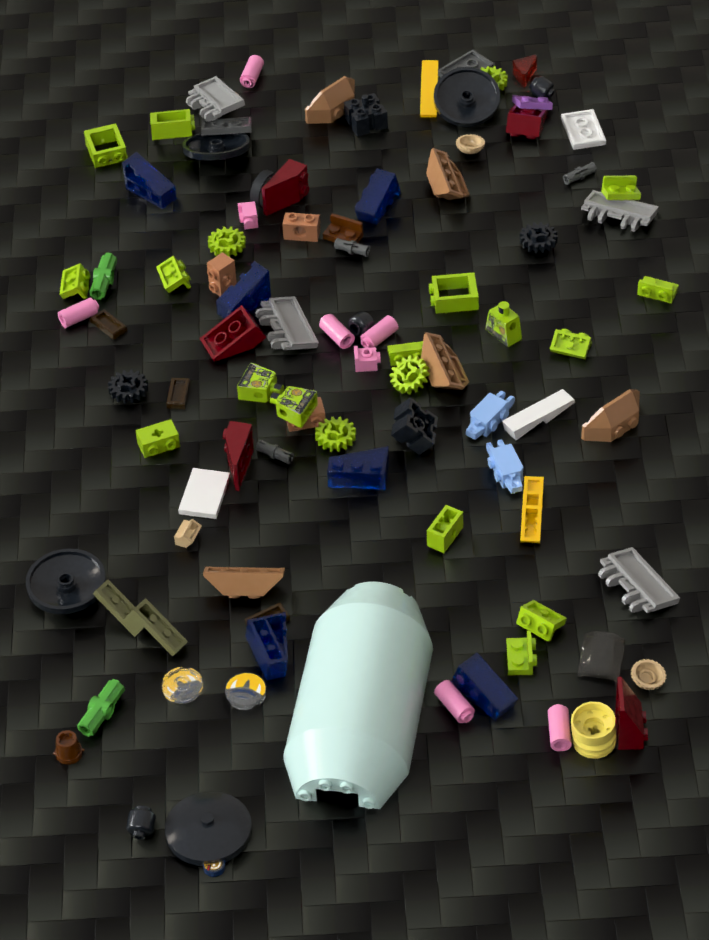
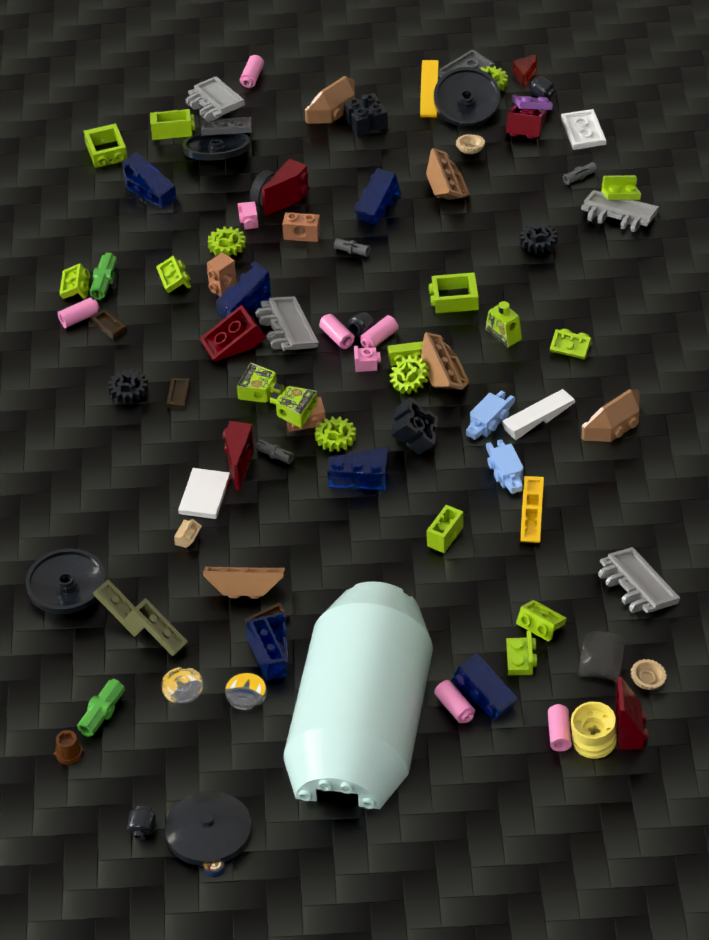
lime brick [136,419,180,458] -> none
reddish brown bracket [323,213,363,243] -> none
lime bracket [637,276,679,304] -> none

